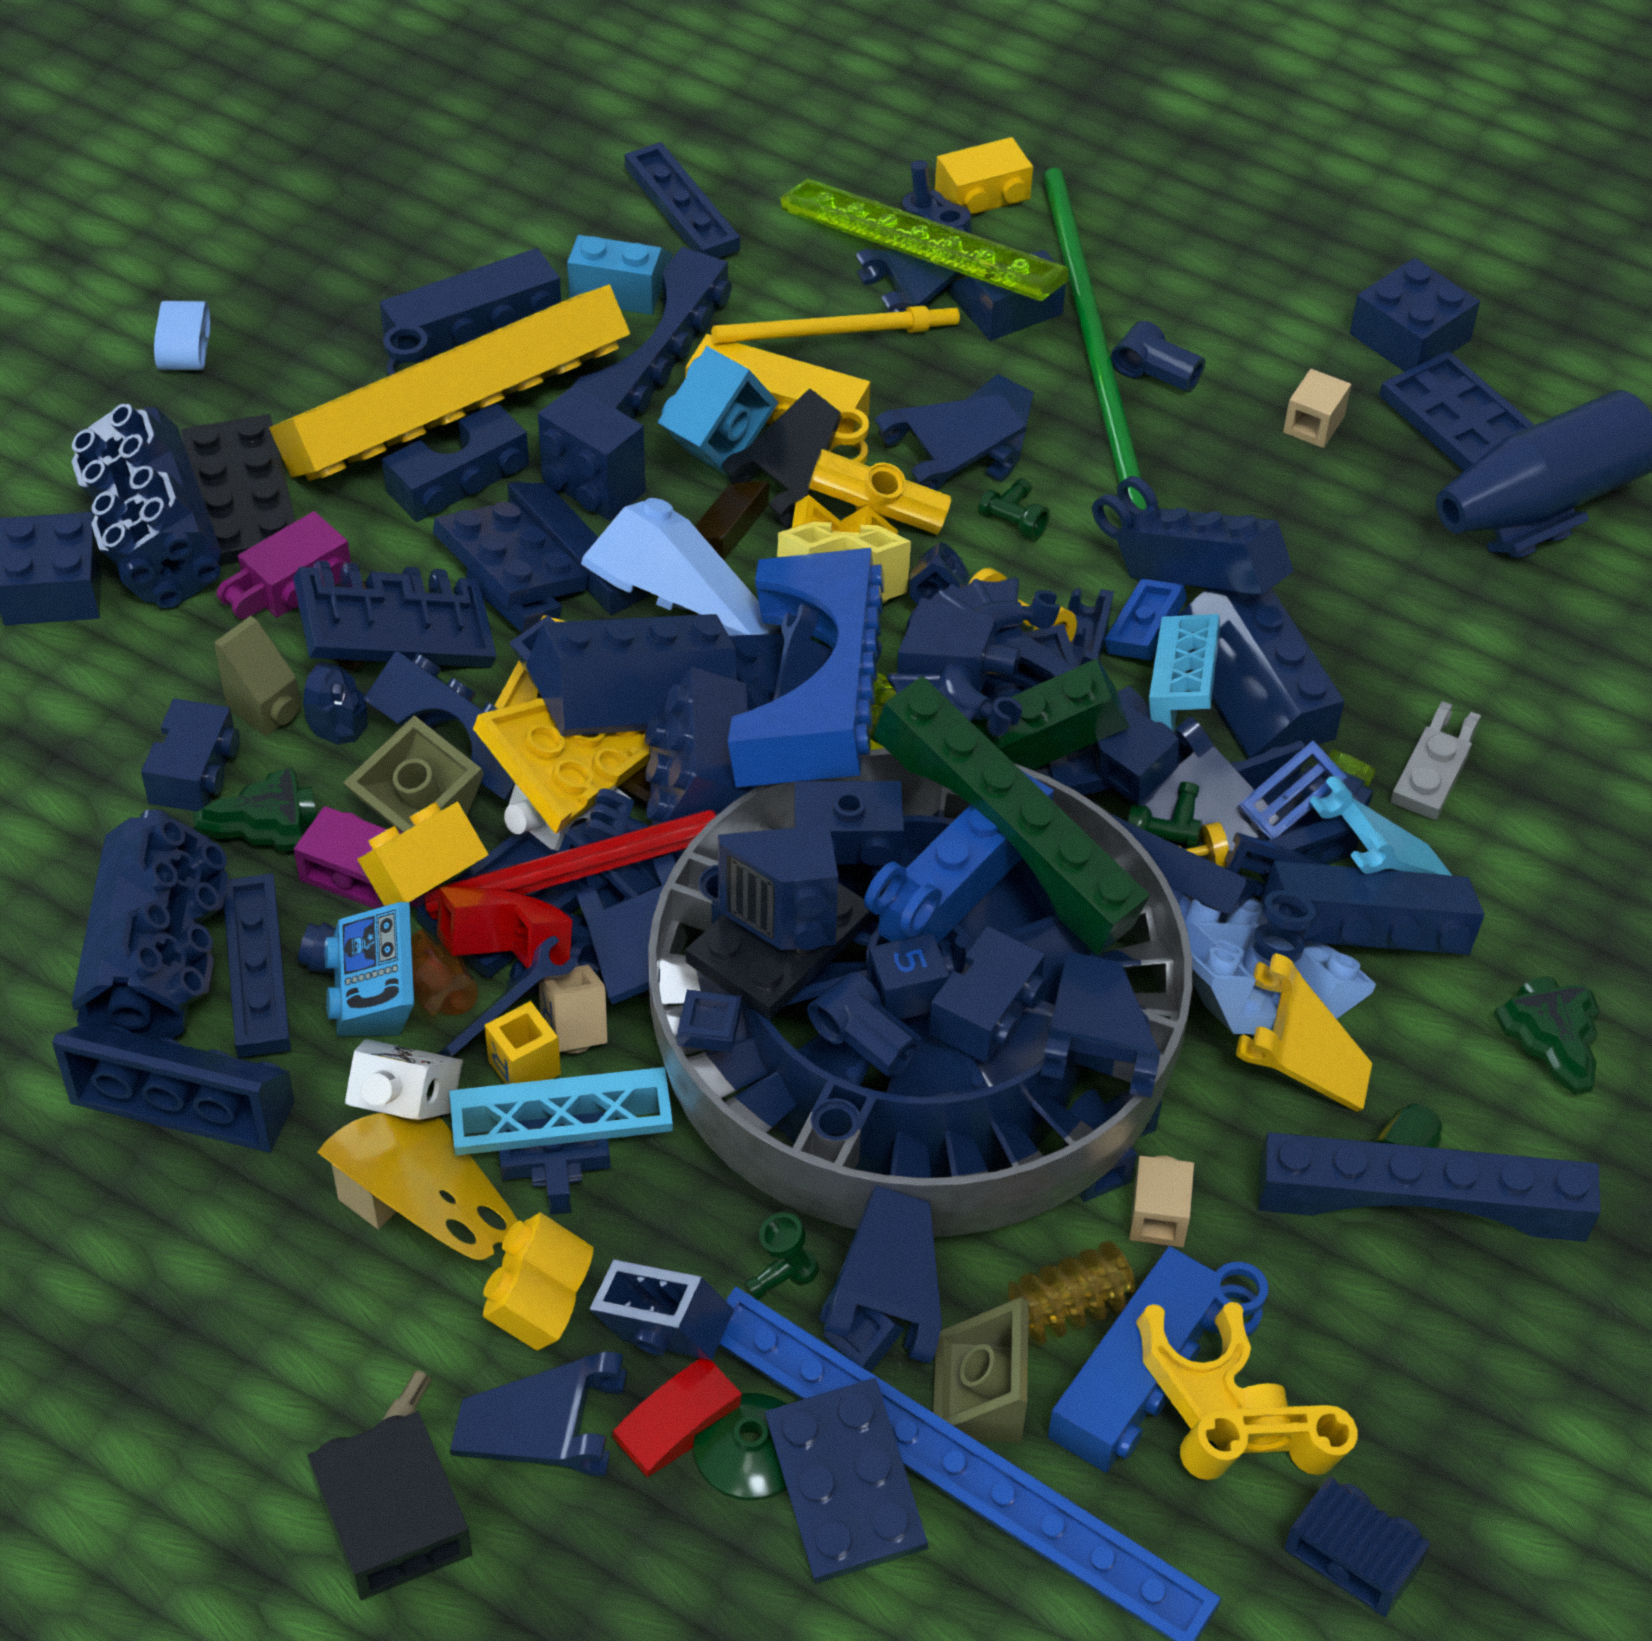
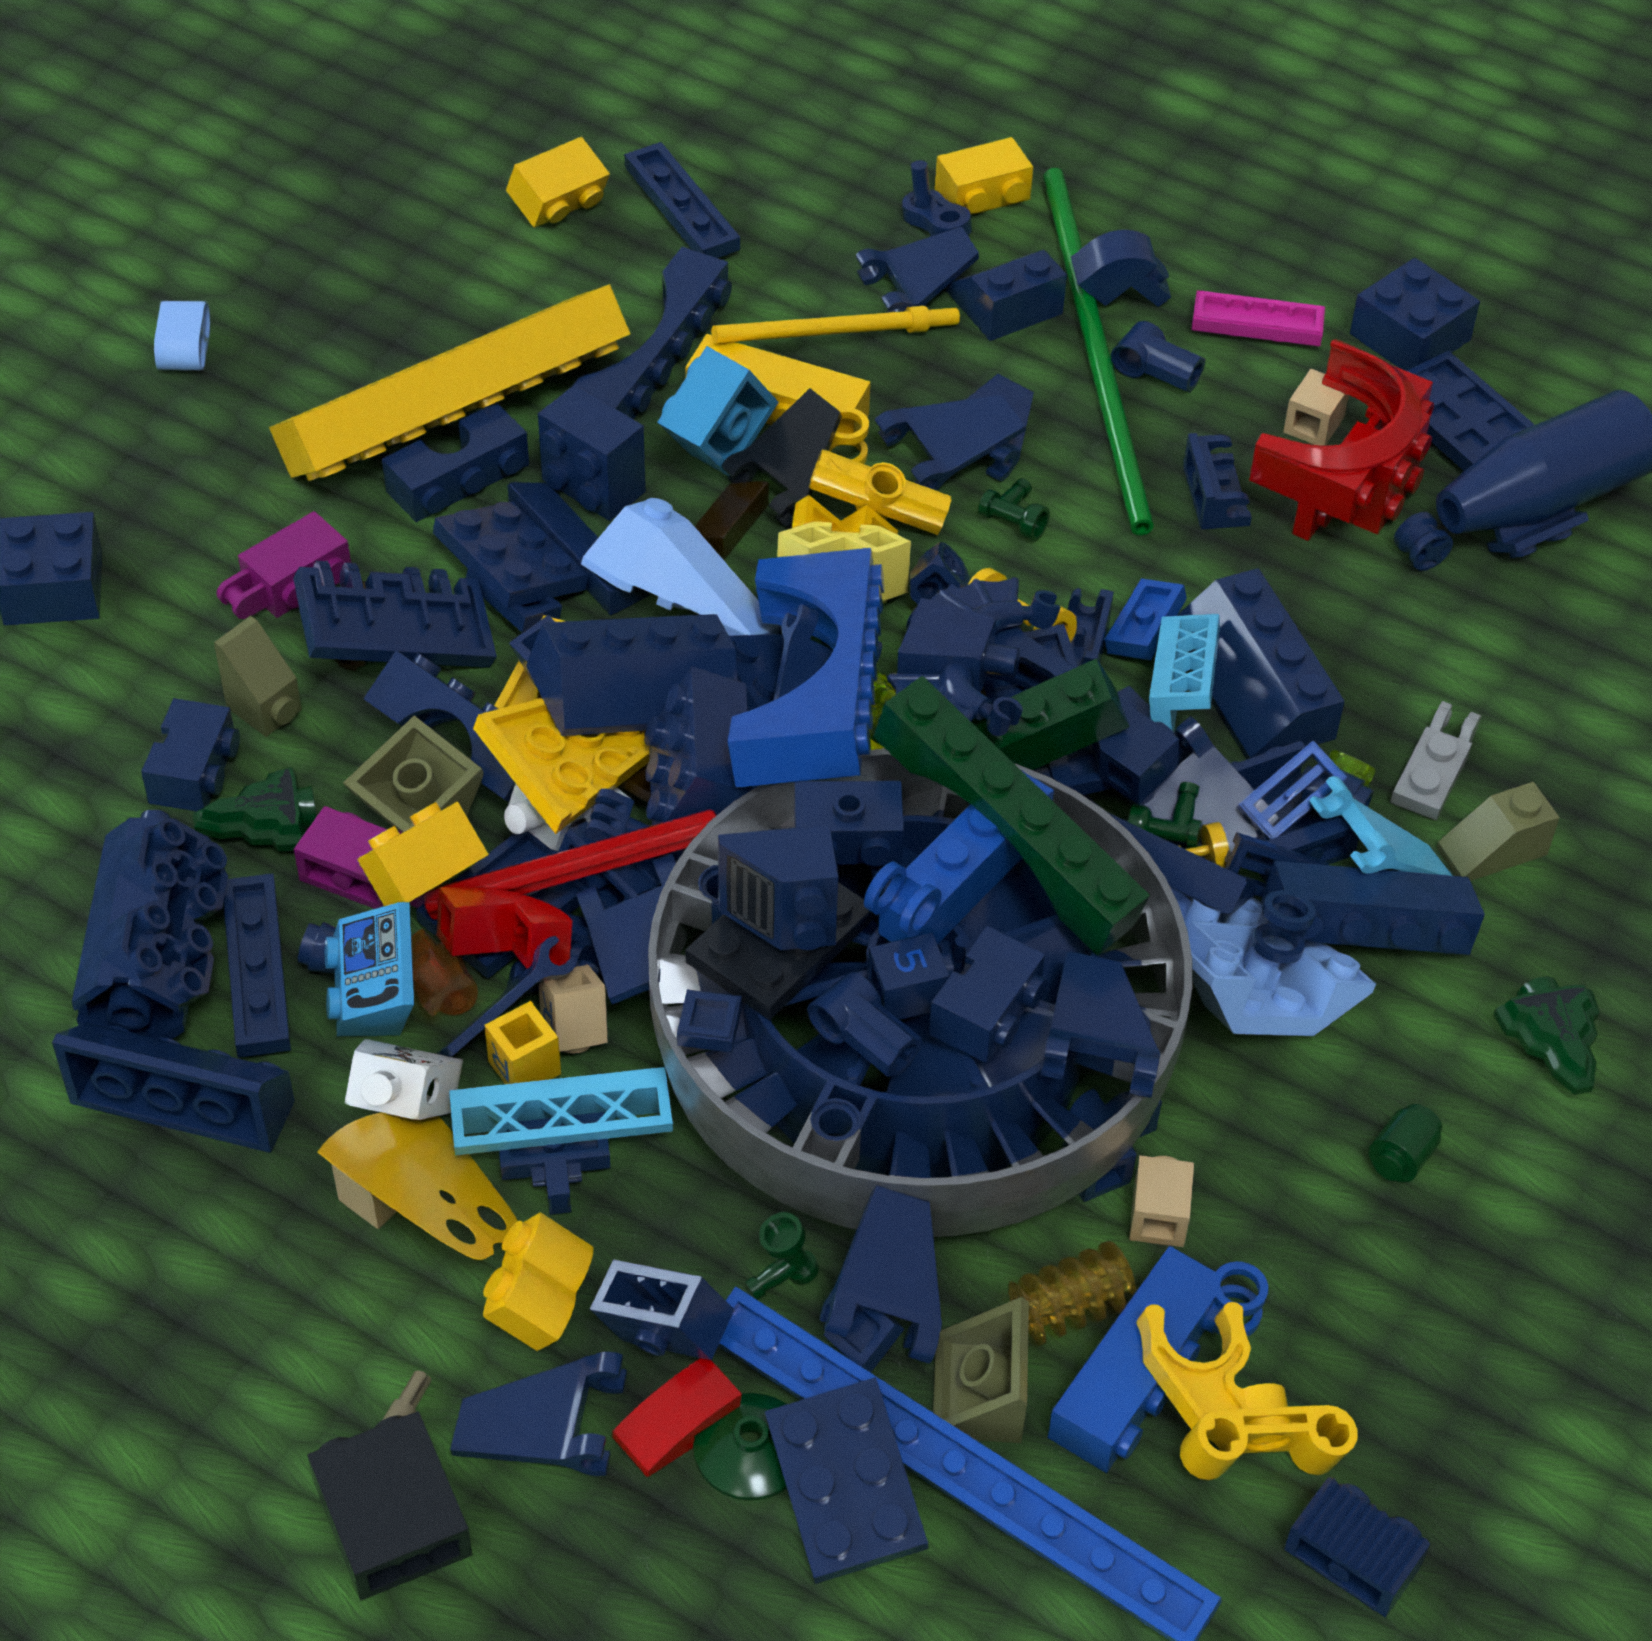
dark blue brick [71,404,221,608] -> none
black plate [181,414,296,566] -> none
dark blue rock [303,662,368,745] -> none
dark blue hinge [379,248,562,376] -> none
dark azure slope [567,235,673,315] -> none
clear neon green tile [780,178,1069,301] -> none
dark blue hinge [1092,476,1294,595] -> none
yellow flag [1236,953,1372,1112] -> none
dark blue arch [1258,1132,1600,1242] -> none
none -> yellow brick [506,136,610,228]
none -> dark blue brick [1071,230,1171,307]
none -> dark blue hinge [1183,433,1252,530]
none -> dark pink plate [1191,290,1325,346]
none -> red piece [1249,339,1434,541]
none -> dark blue wheel [1394,512,1453,571]
none -> olive slope [1436,782,1560,881]

